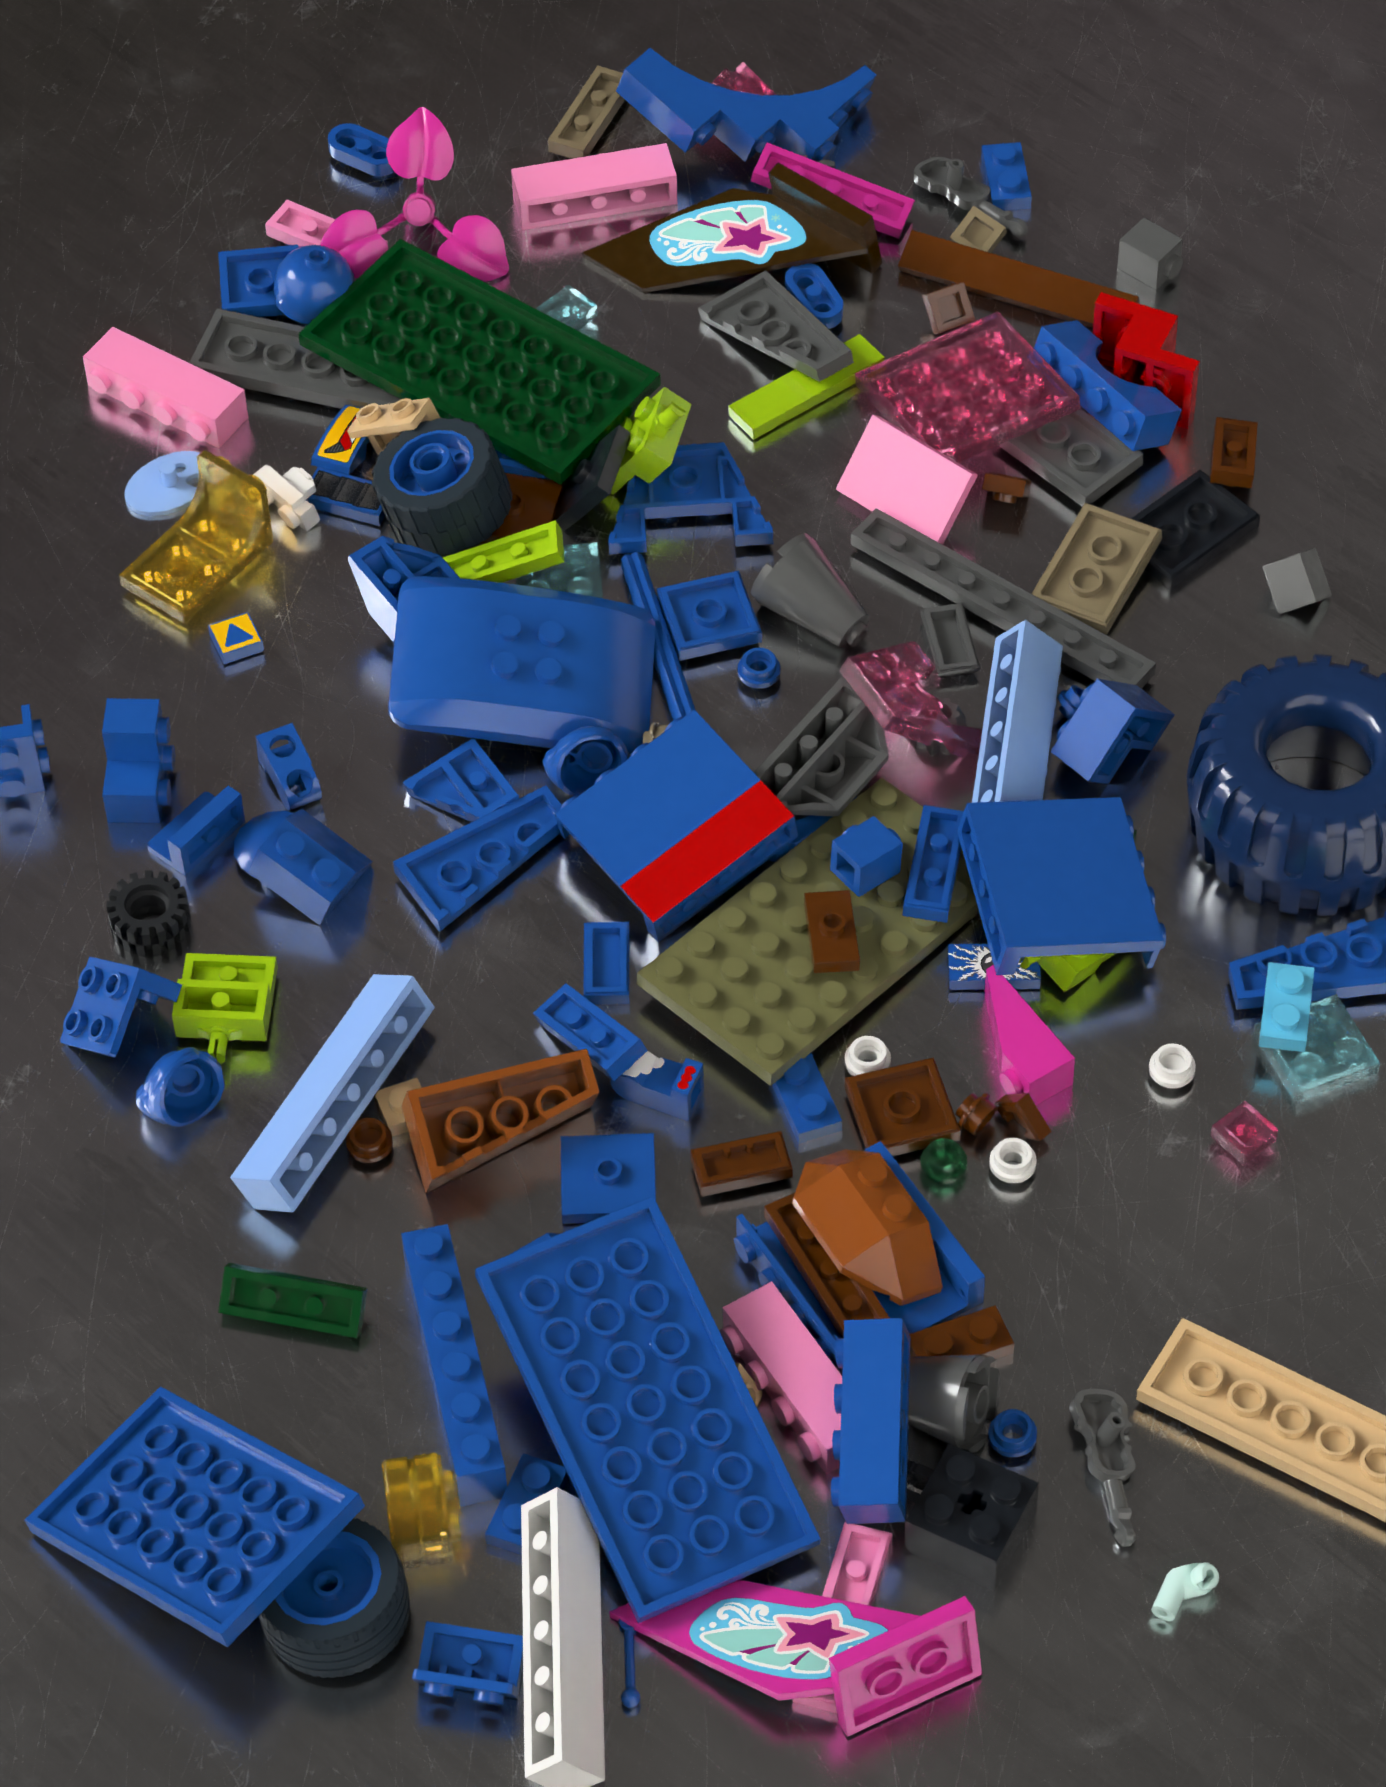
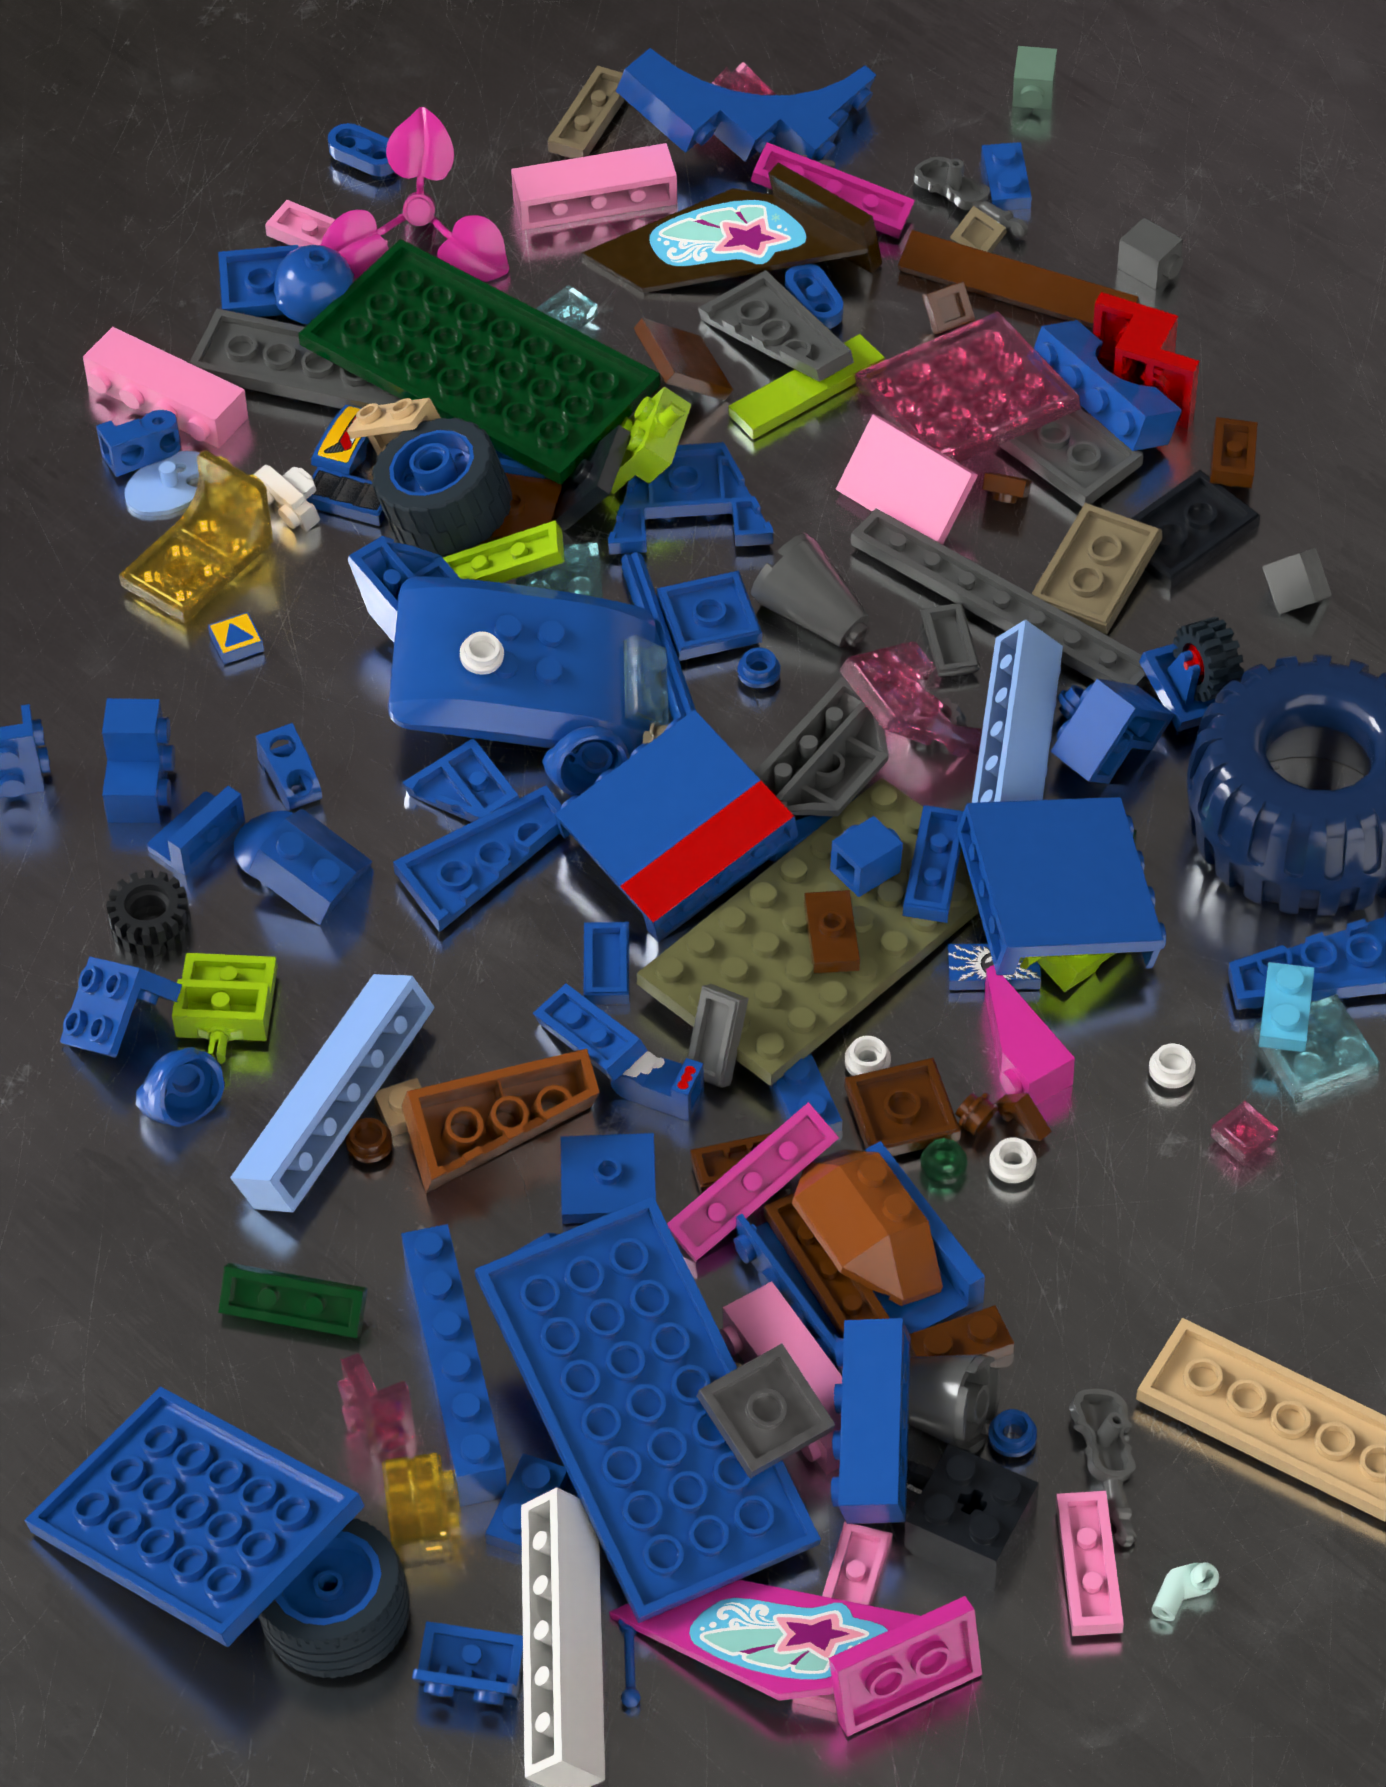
none -> blue leg [96,410,181,477]
none -> clear pink bracket [337,1353,415,1456]
none -> white plate [460,632,504,675]
none -> clear light blue plate [624,635,669,729]
none -> reddish brown tile [634,318,733,400]
none -> dark pink plate [667,1102,839,1262]
none -> dark grey tile [687,984,749,1088]
none -> flat silver plate [697,1343,836,1478]
none -> sand green brick [1012,46,1057,110]
none -> bright pink plate [1056,1491,1124,1636]
none -> plate [1139,617,1244,732]

